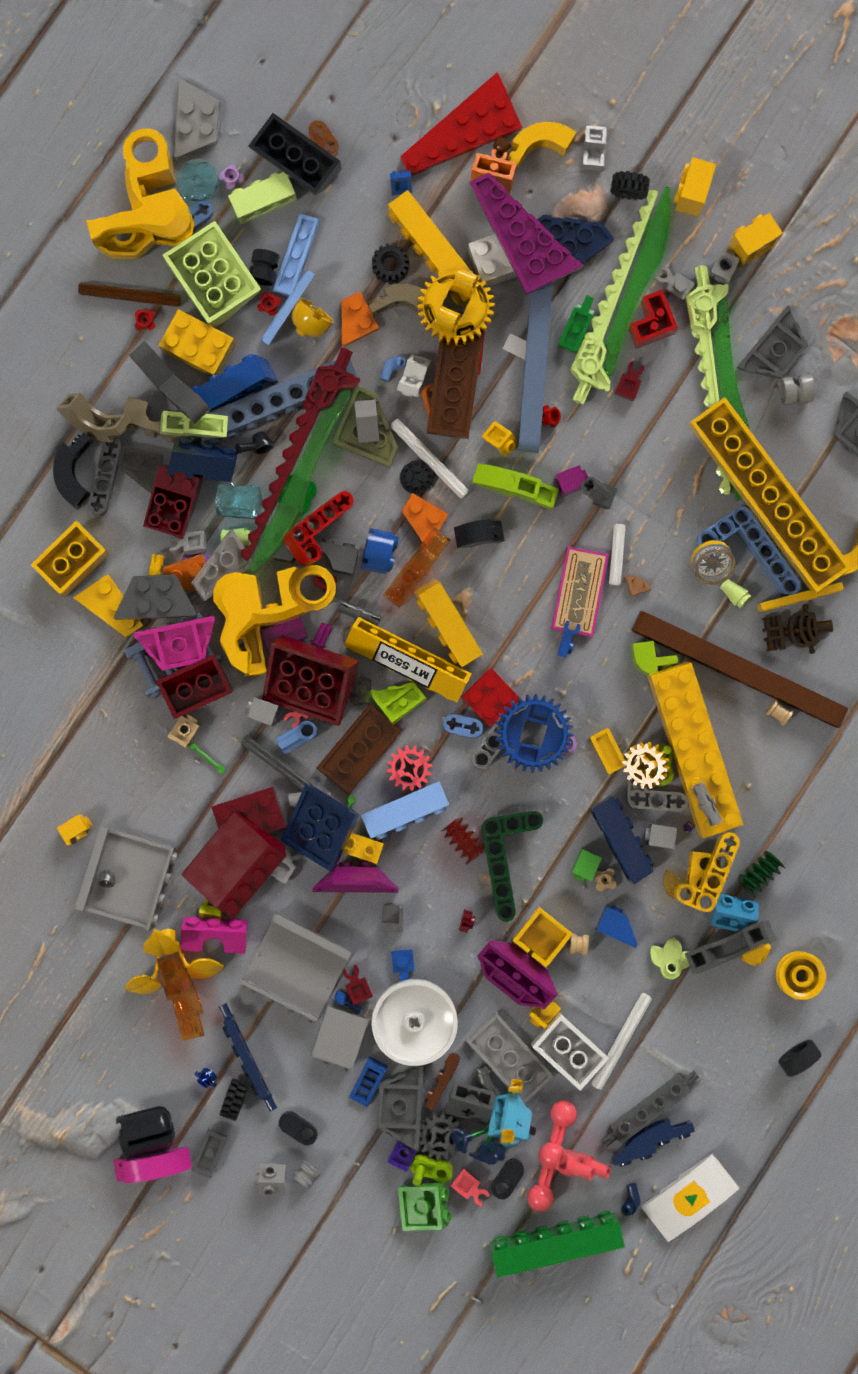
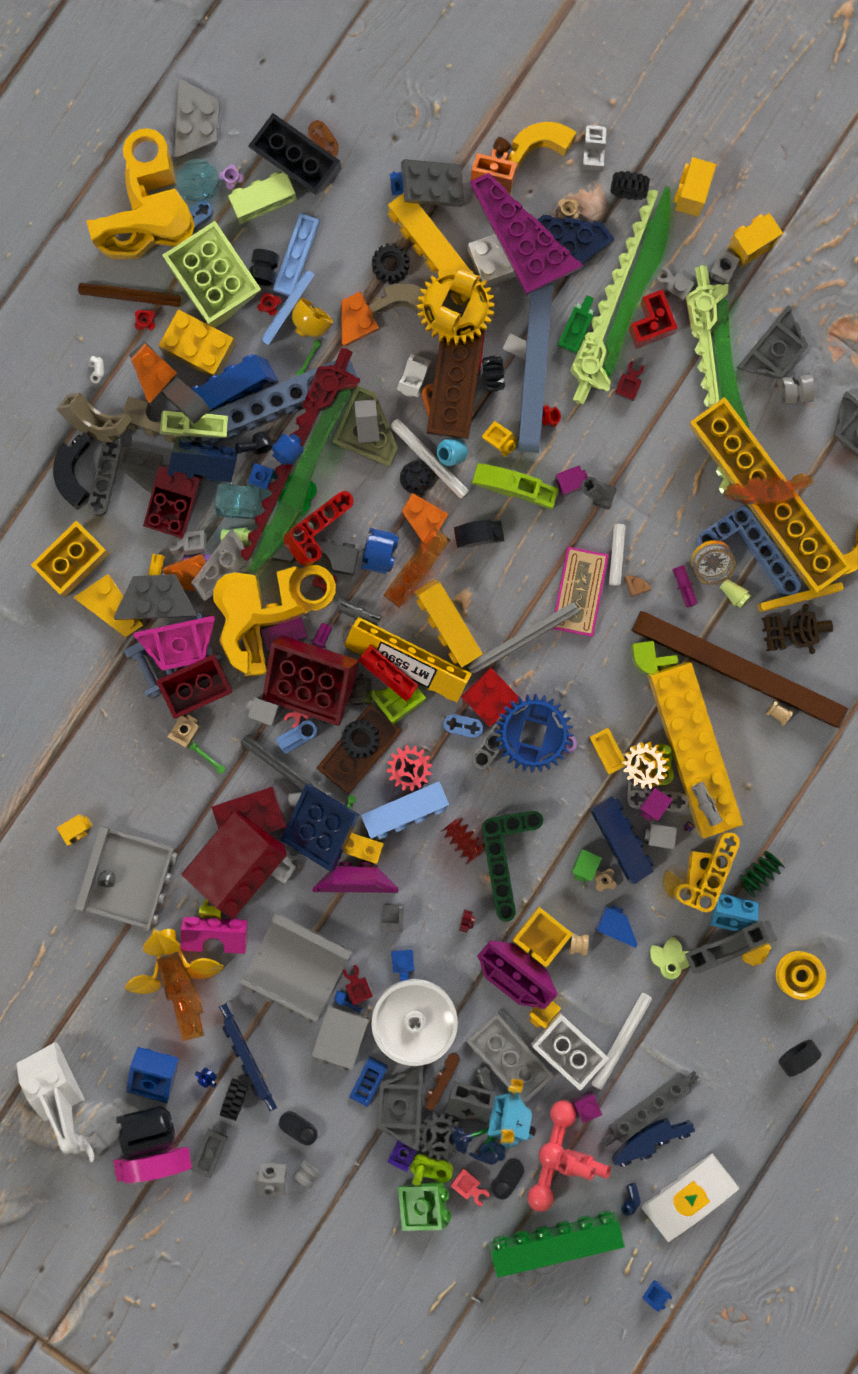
medium blue arm [380,355,406,382] -> none
red wing [400,71,522,176] -> none
blue plate [557,621,580,658] -> none
none -> white slope [16,1043,95,1163]
none -> white arm [89,356,104,383]
none -> blue slope [126,1047,179,1103]
none -> orange wing [131,344,177,403]
none -> blue bracket [248,463,279,490]
none -> blue head [272,434,304,466]
none -> bright green hinge [296,339,321,376]
none -> black tyre [341,720,380,758]
none -> red tile [358,645,419,702]
none -> dark grey plate [401,159,465,207]
none -> medium azure head [437,437,468,466]
none -> light grey axle [467,602,579,675]
none -> black gear [482,356,505,392]
none -> tan plate [558,199,579,219]
none -> magenta brick [572,1091,602,1123]
none -> magenta brick [638,788,672,822]
none -> blue tile [642,1280,672,1312]
none -> magenta axle [672,565,698,608]
none -> clear orange slope [723,473,813,505]

